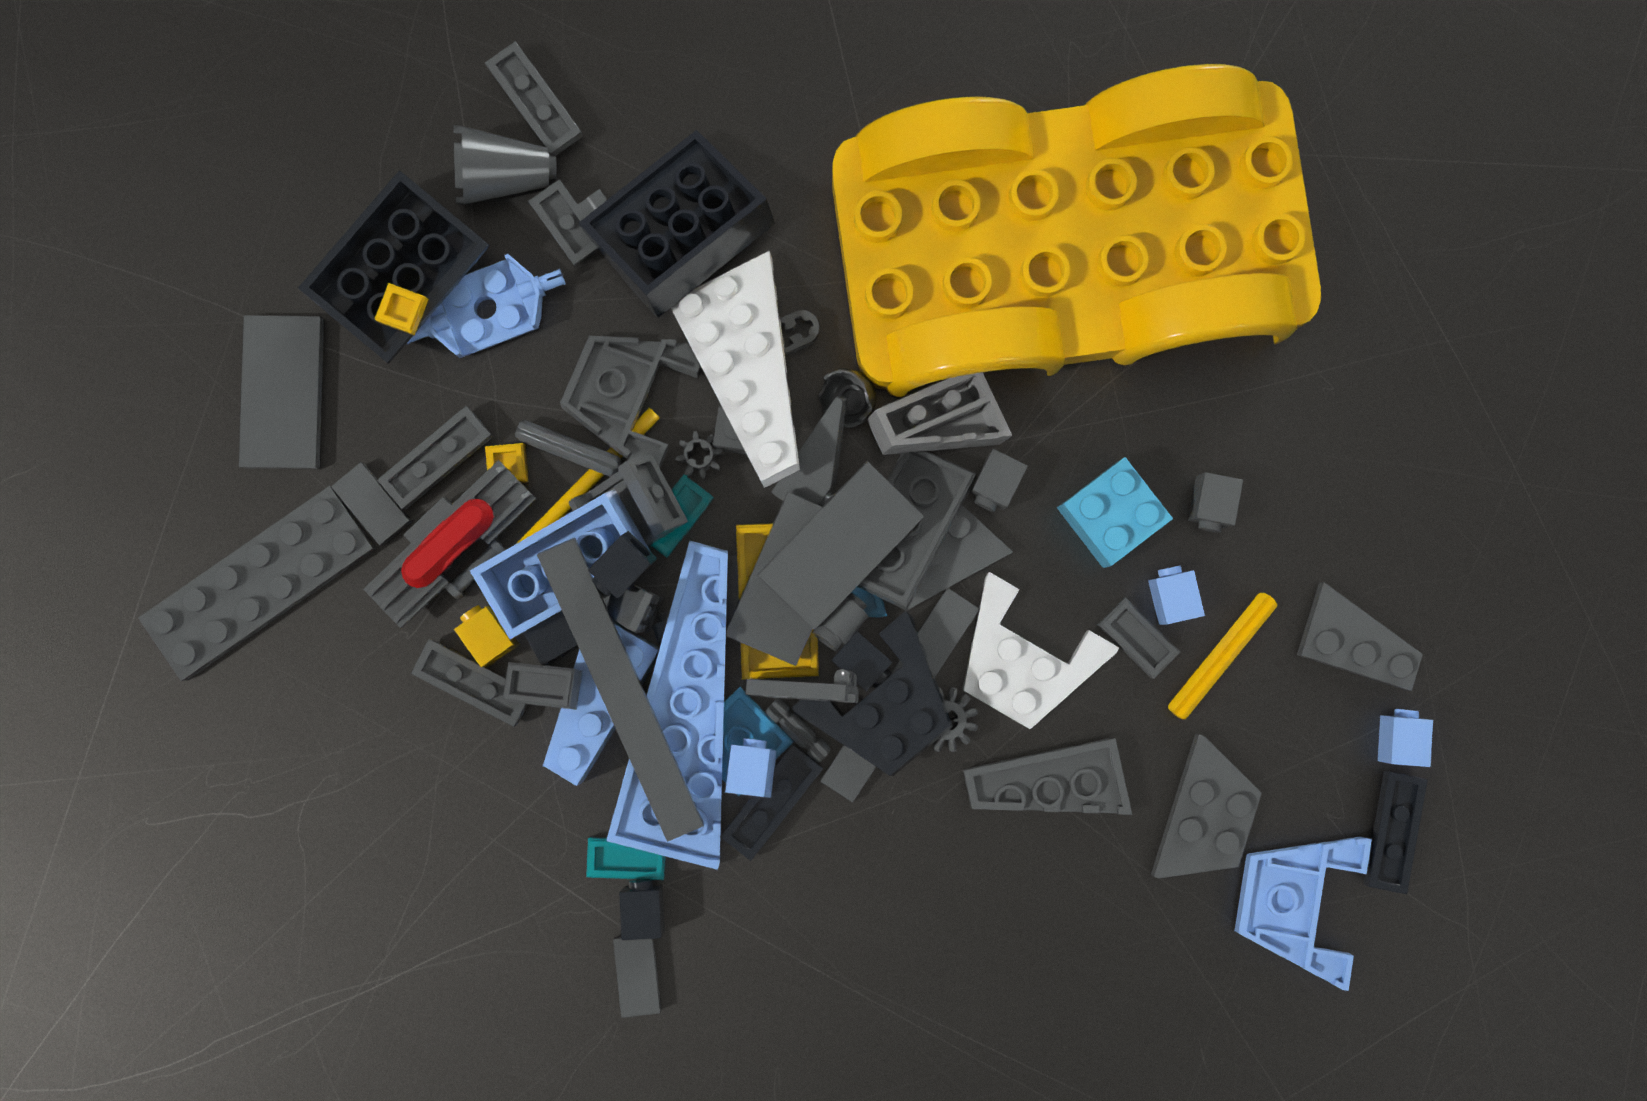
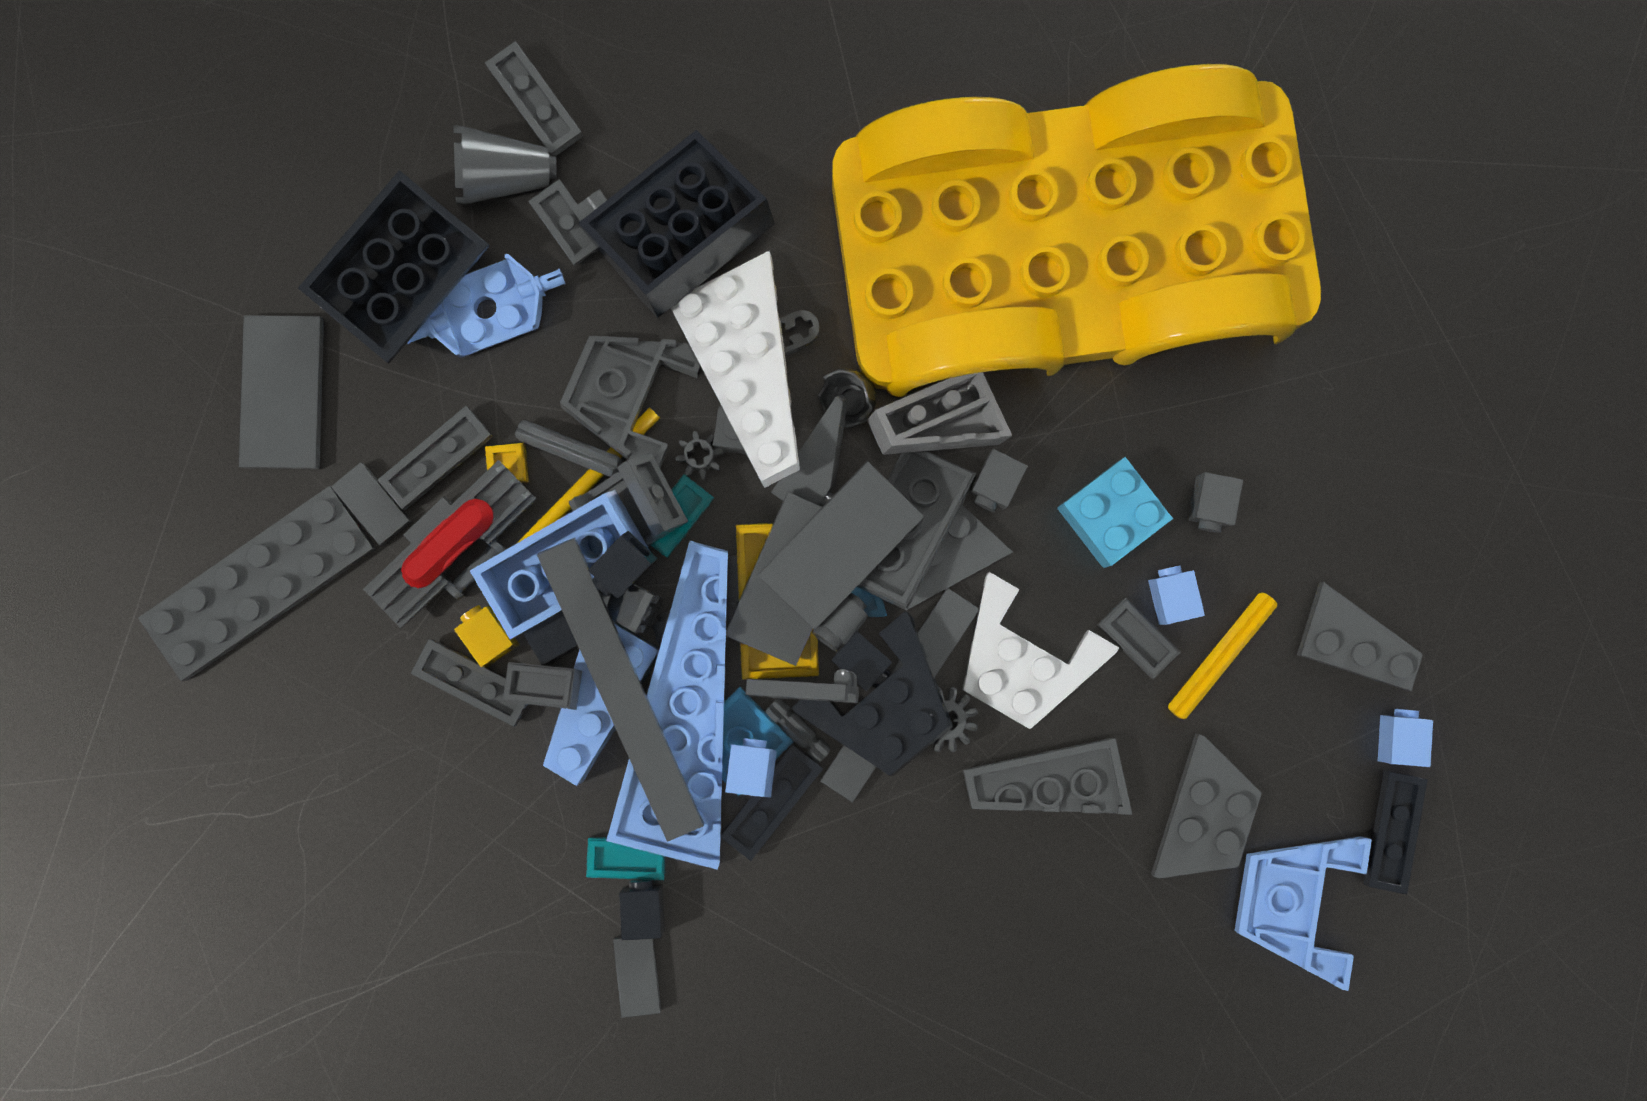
yellow tile [375,283,429,336] -> none

